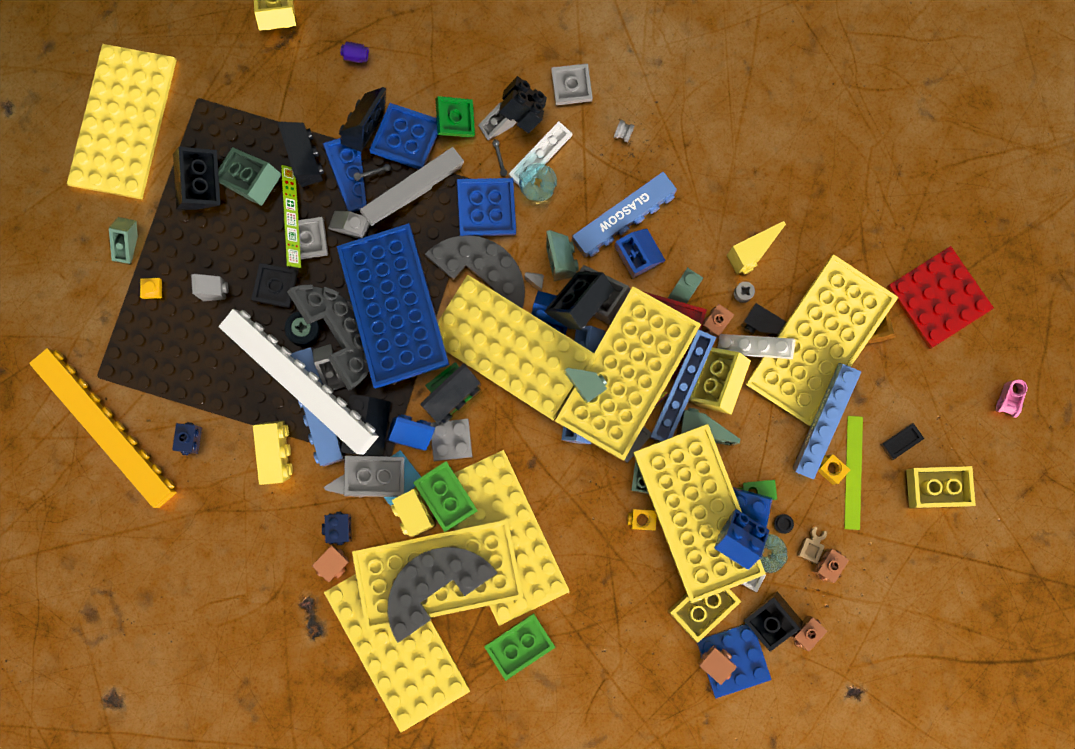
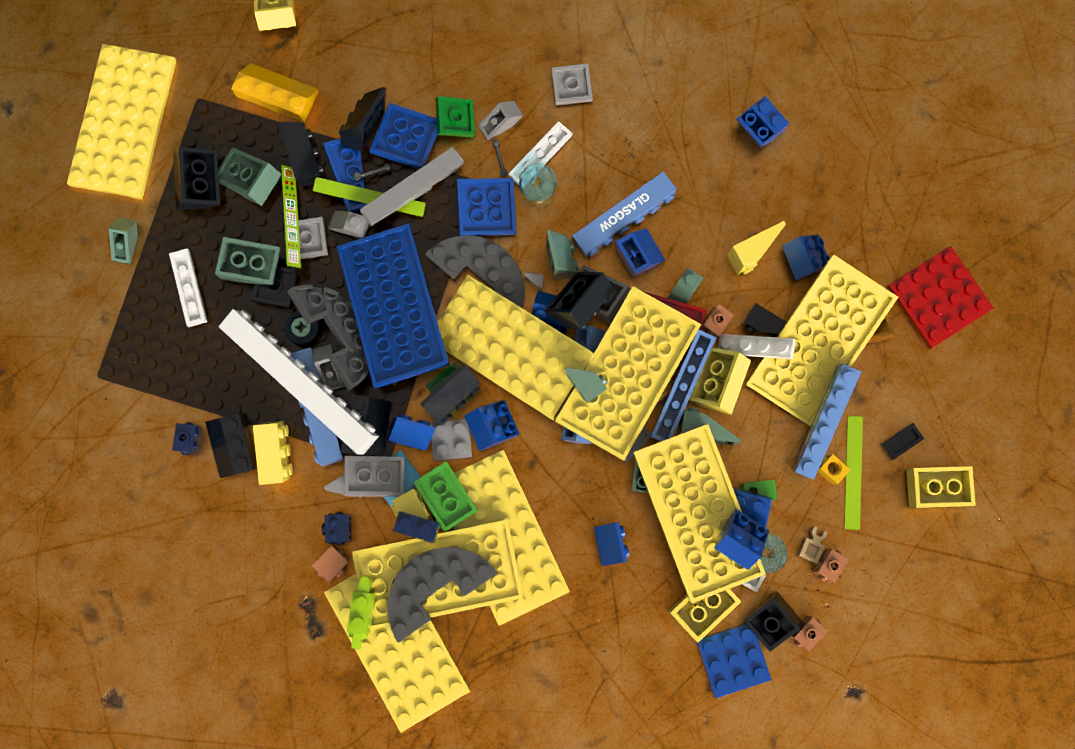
yellow brick [29,348,177,508] -> none
yellow plate [140,278,162,299] -> none
light grey slope [191,274,228,301] -> none
dark purple brick [340,41,369,63] -> none
bright green plate [484,613,555,681] -> none
black brick [499,76,547,133] -> none
light grey wheel [614,120,635,143] -> none
yellow brick [627,509,657,531] -> none
nougat head [698,645,737,685] -> none
light grey wheel [733,281,755,303] -> none
black plate [774,514,794,534] -> none
bright pink piece [996,379,1028,418] -> none
none -> white plate [169,248,207,327]
none -> black slope [205,412,257,478]
none -> sand green slope [215,237,281,285]
none -> yellow slope [231,63,319,123]
none -> lime sticker [313,177,426,217]
none -> lime hinge [347,575,376,649]
none -> dark blue brick [393,511,441,543]
none -> blue slope [464,400,520,451]
none -> blue slope [593,522,629,566]
none -> blue slope [736,96,790,147]
none -> blue slope [782,234,830,280]

